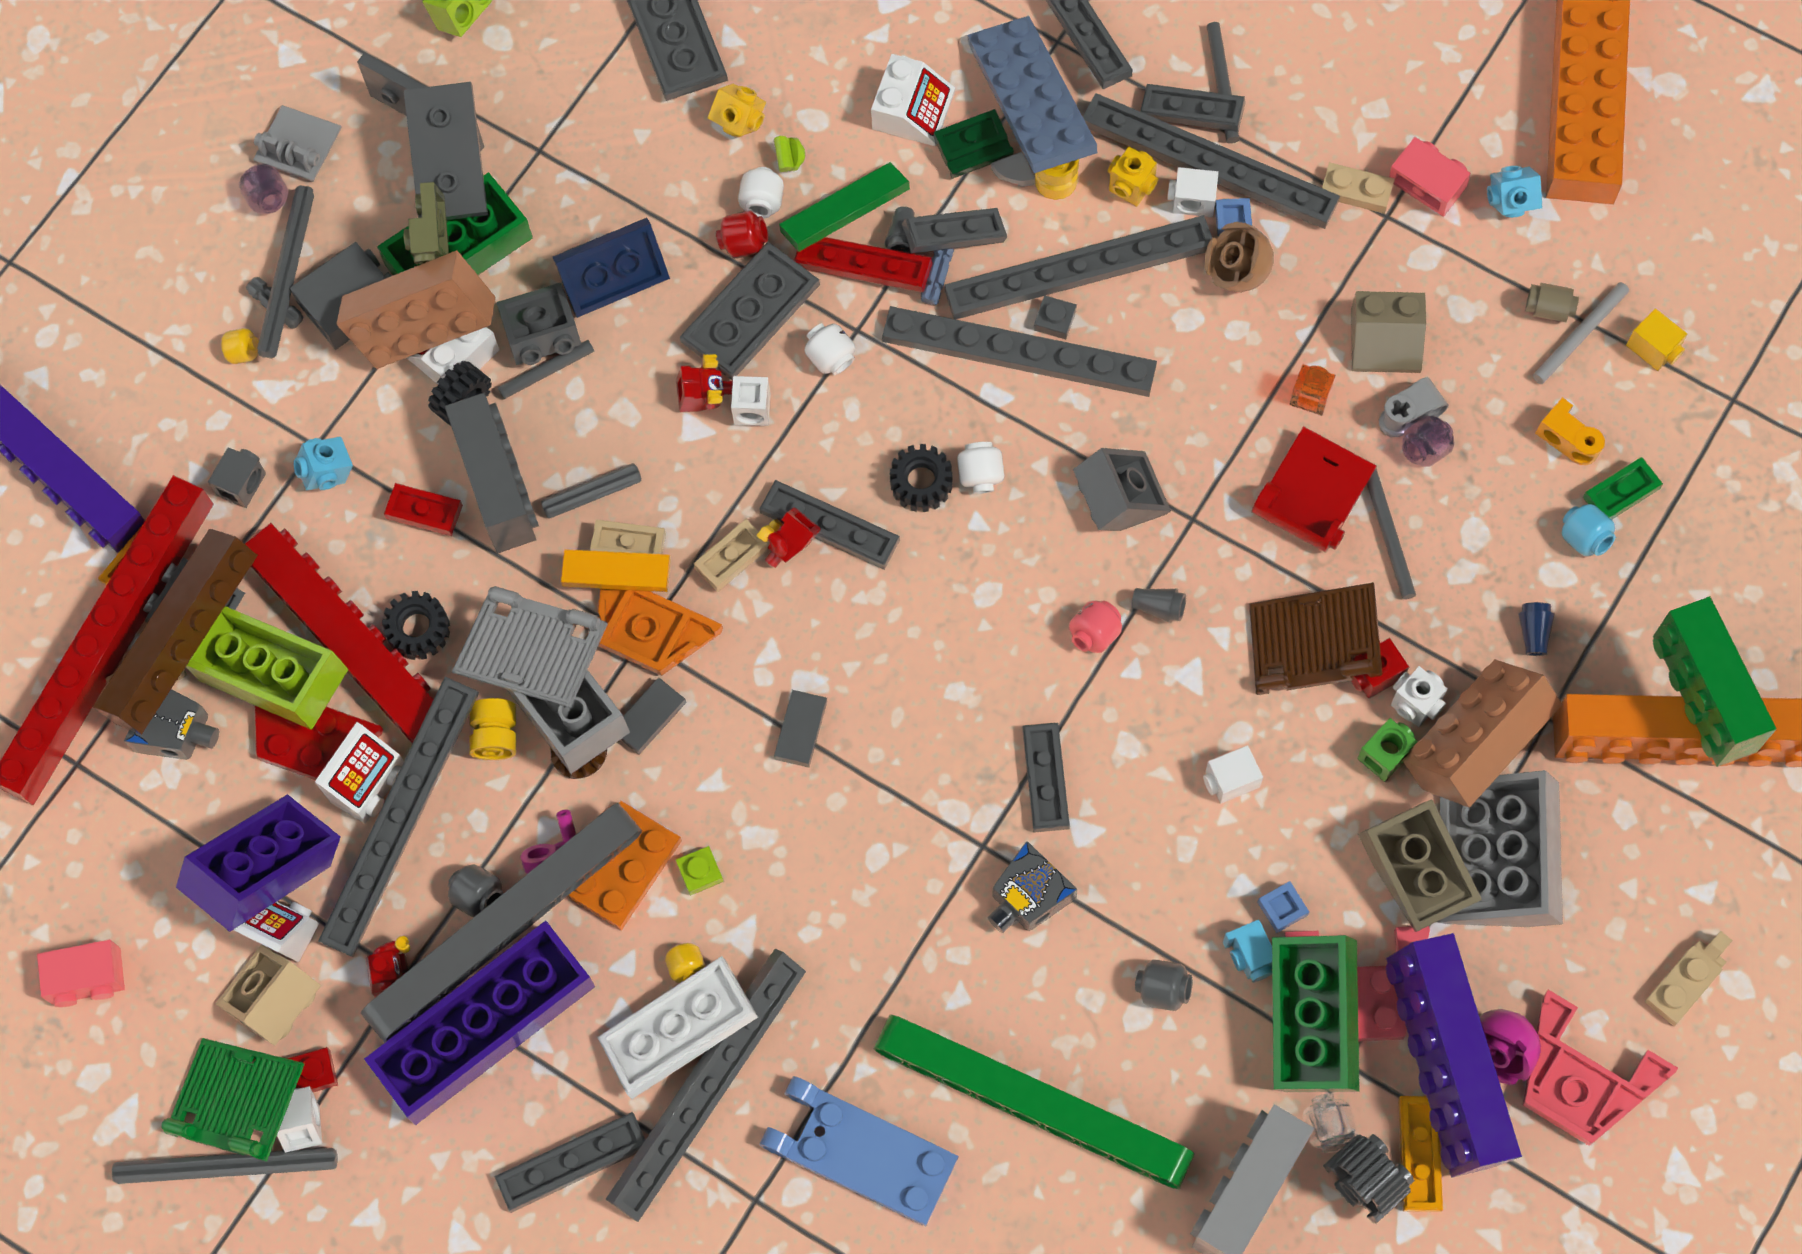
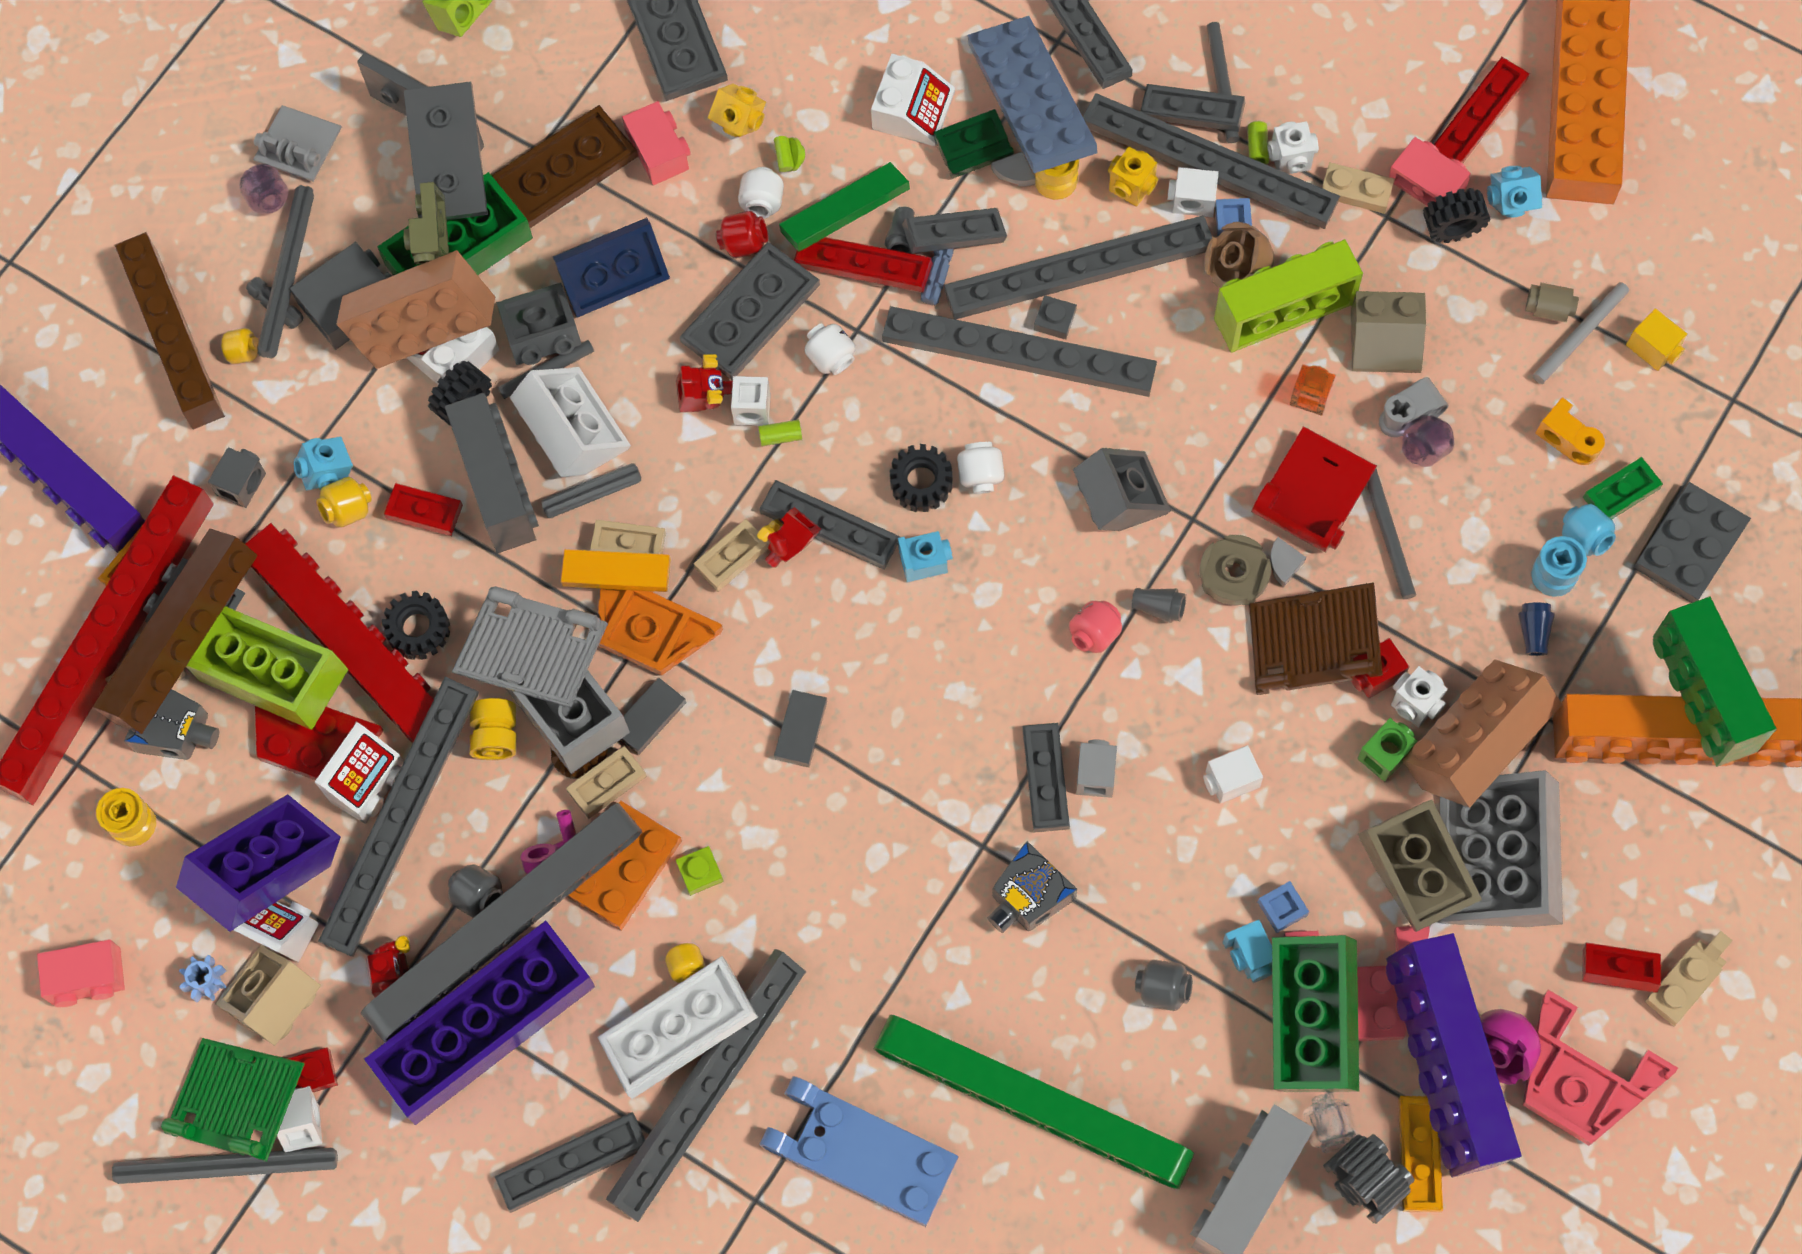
none -> yellow wheel [96,788,157,847]
none -> reddish brown brick [115,232,225,430]
none -> light blue gear [179,955,226,1002]
none -> yellow head [316,477,372,527]
none -> reddish brown plate [492,105,639,228]
none -> white slope [510,367,631,477]
none -> tan plate [566,746,647,819]
none -> coral brick [622,101,691,185]
none -> lime piece [758,420,802,446]
none -> medium azure brick [898,531,953,582]
none -> light grey brick [1076,739,1117,798]
none -> dark tan plate [1199,535,1271,606]
none -> lime brick [1214,239,1363,353]
none -> lime piece [1247,121,1269,164]
none -> white brick [1267,121,1319,174]
none -> light grey tile [1270,537,1306,587]
none -> black tyre [1423,188,1490,243]
none -> red tile [1434,57,1530,163]
none -> medium azure wheel [1531,536,1587,597]
none -> red plate [1582,942,1661,993]
none -> dark grey plate [1634,482,1751,603]

